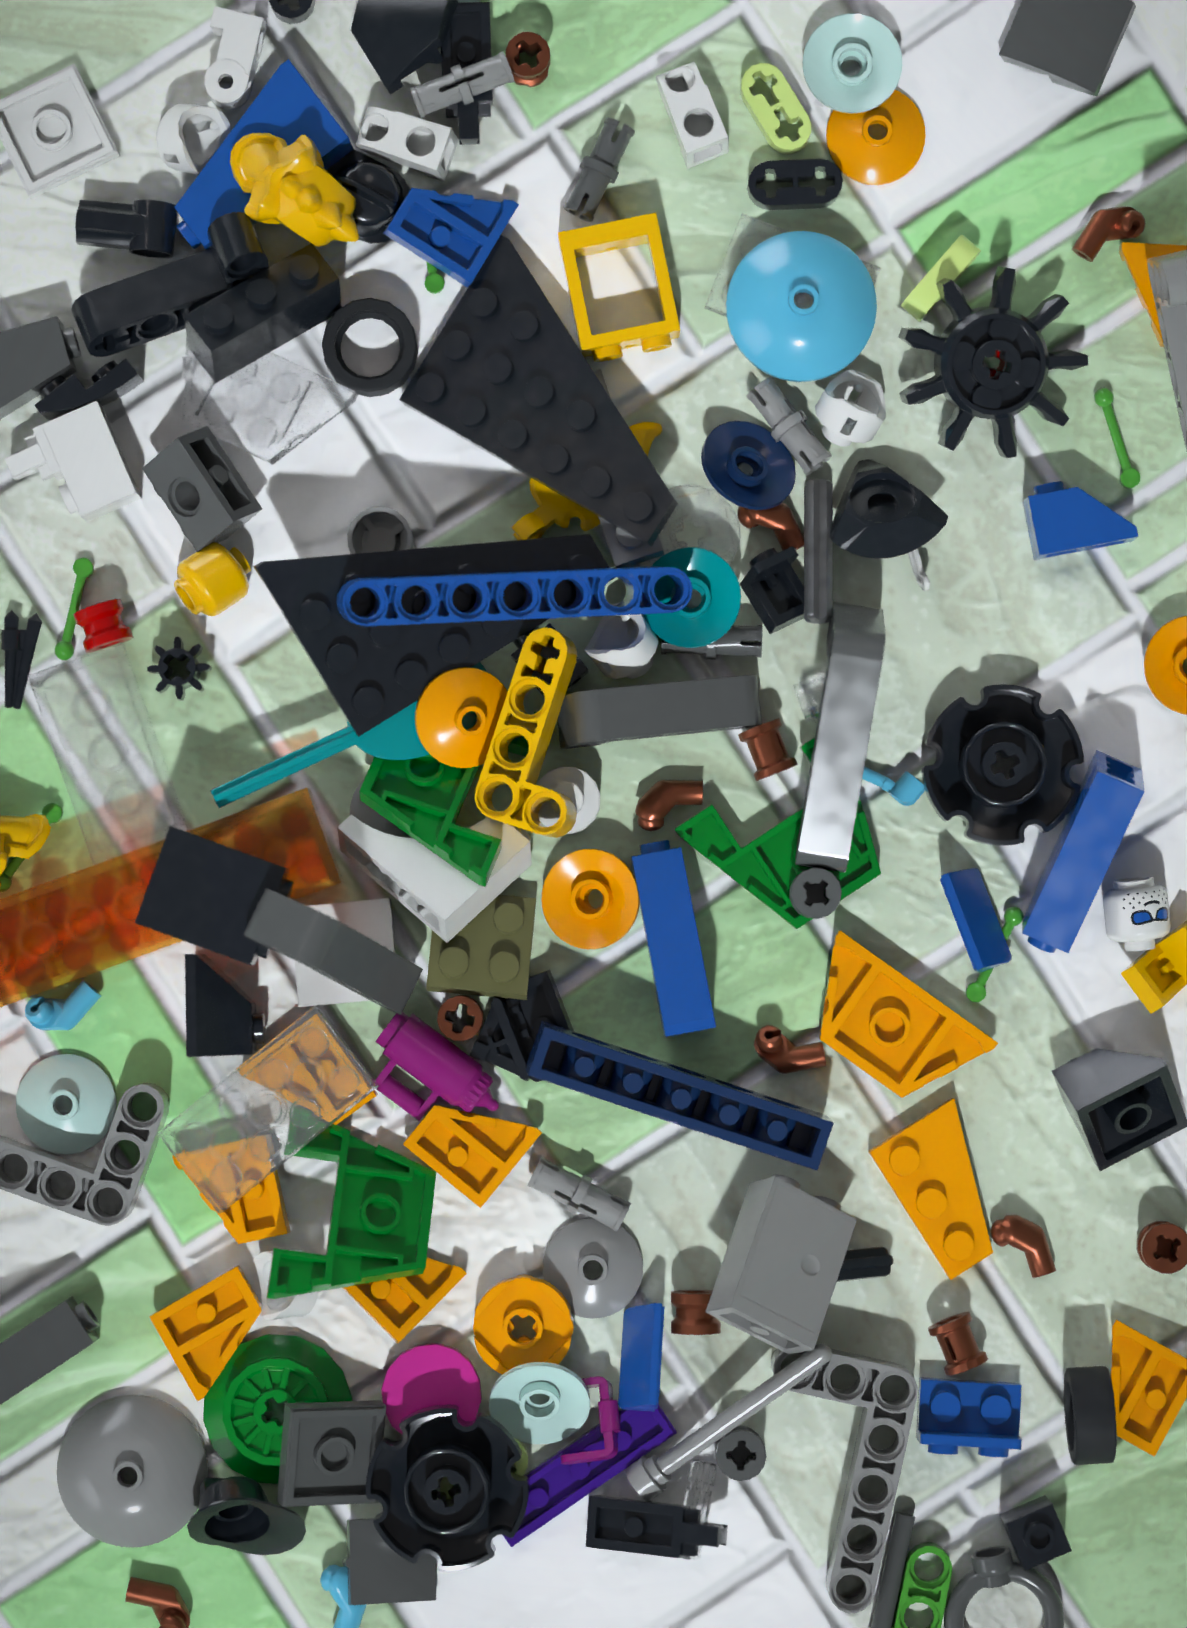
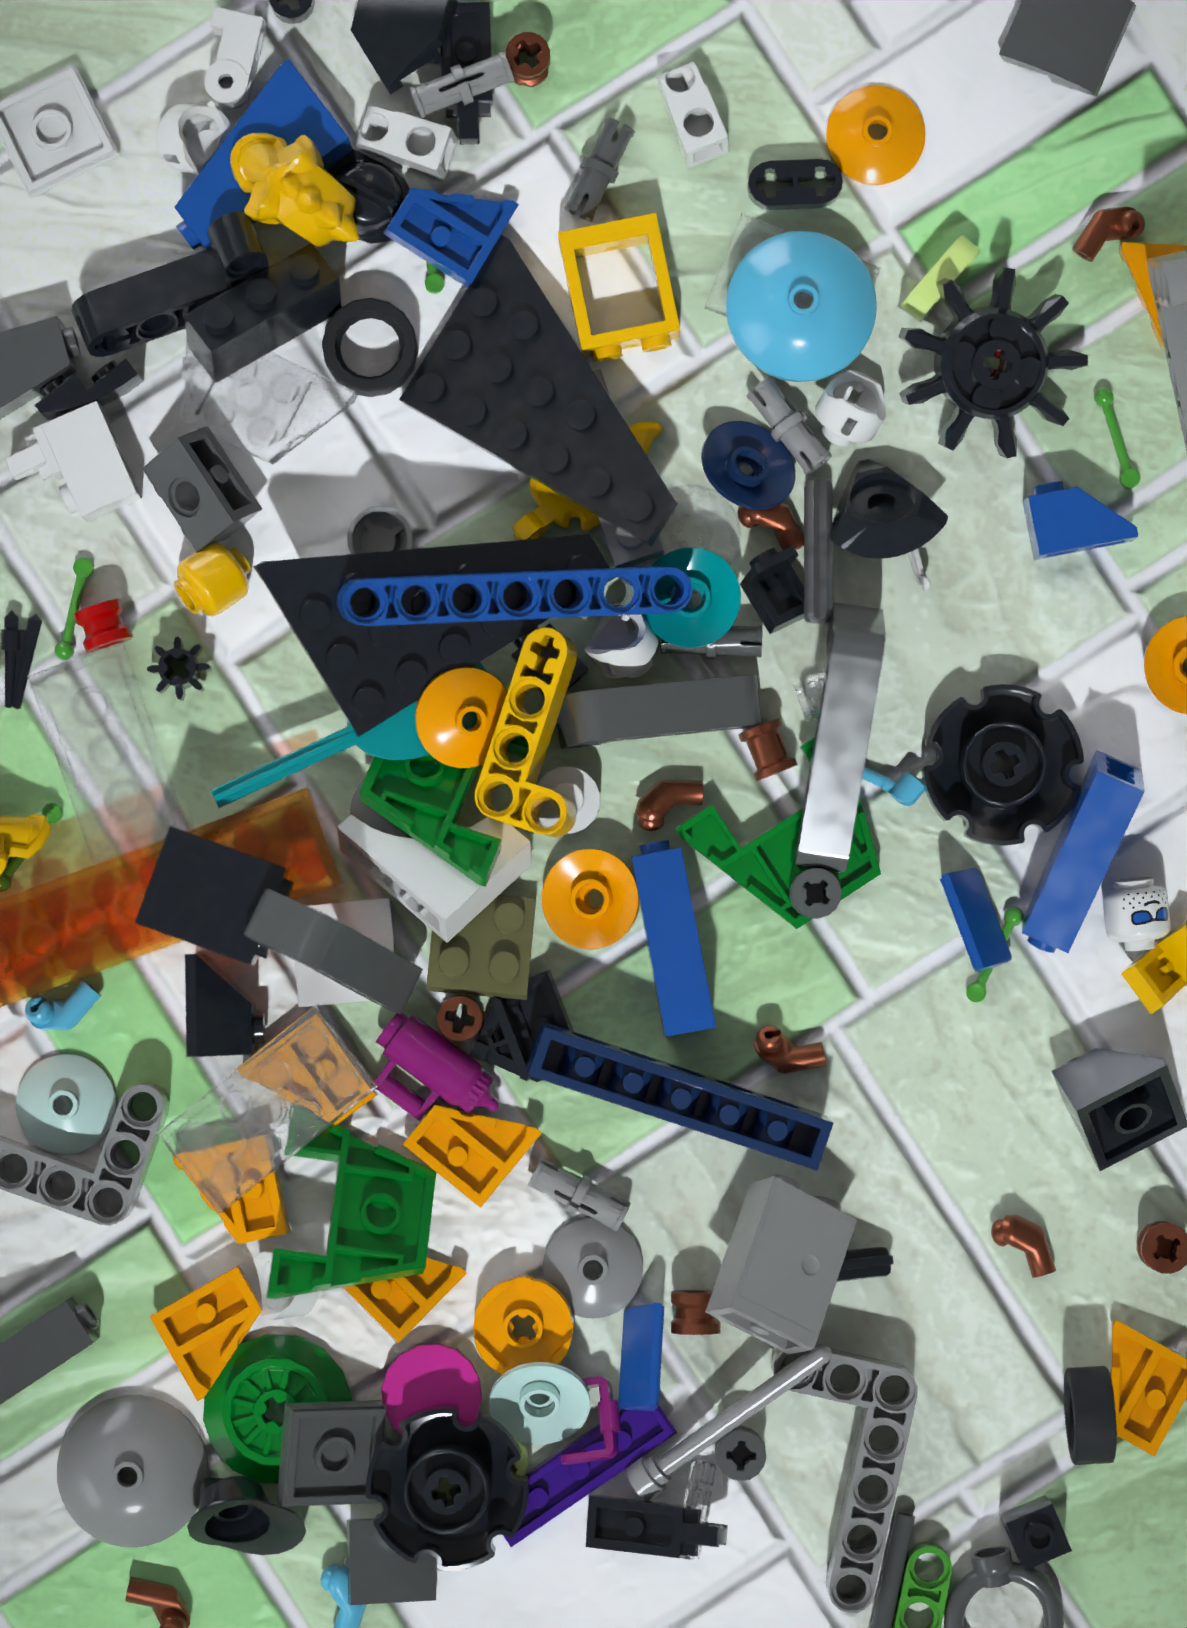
black piece [75,200,178,258] -> none
yellowish green beam [740,63,811,155] -> none
light aqua dish [802,13,903,114] -> none
light orange wing [819,930,998,1098] -> none
light orange wing [868,1098,993,1280] -> none
blue bracket [916,1377,1022,1457] -> none
copper bush [928,1312,988,1376] -> none

